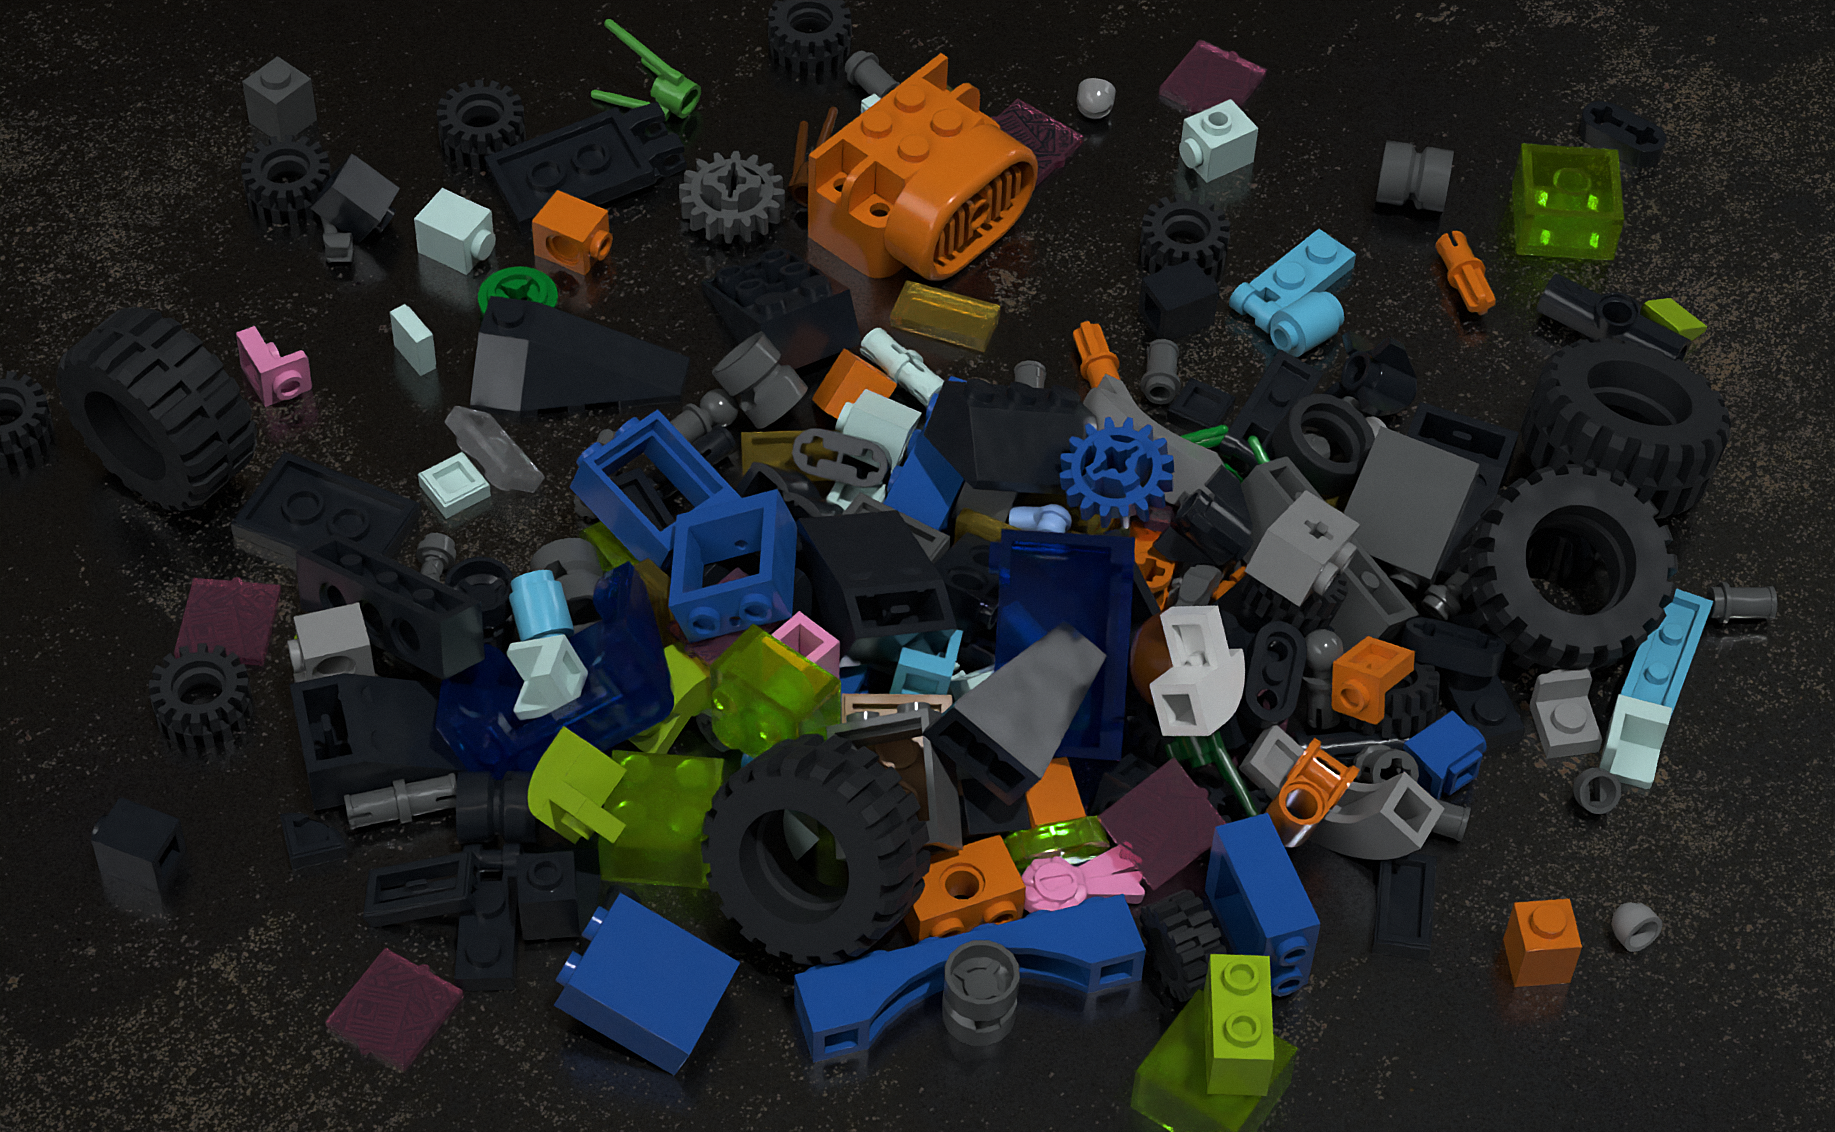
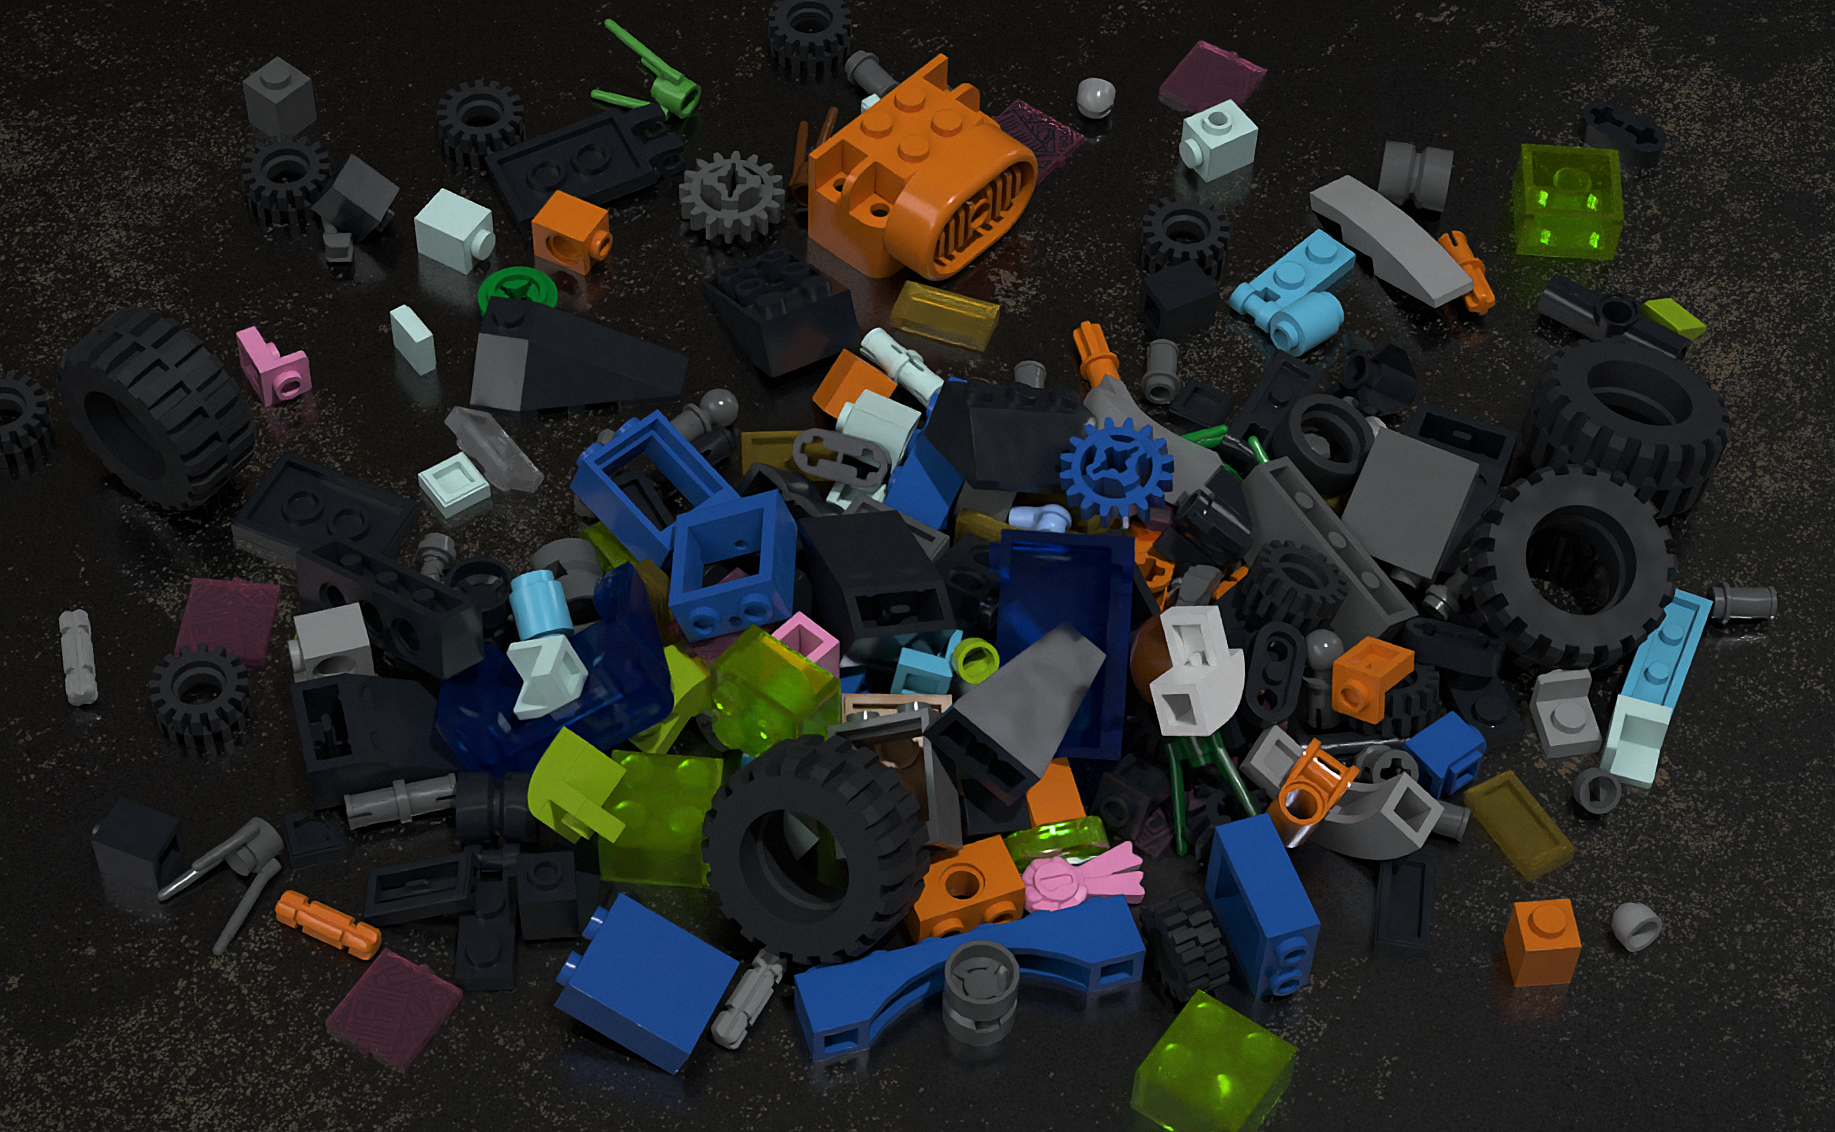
dark grey wheel [712,332,808,429] -> none
clear pink piece [1097,757,1226,891] -> none
lime brick [1204,954,1274,1096] -> none
light grey brick [1244,490,1361,607] -> none
none -> light grey axle [59,609,98,706]
none -> dark grey plant [157,817,284,956]
none -> orange axle [275,890,382,960]
none -> light grey axle [711,947,787,1050]
none -> lime hinge [951,637,1000,685]
none -> light grey slope [1310,175,1474,308]
none -> clear yellow tile [1463,769,1576,882]

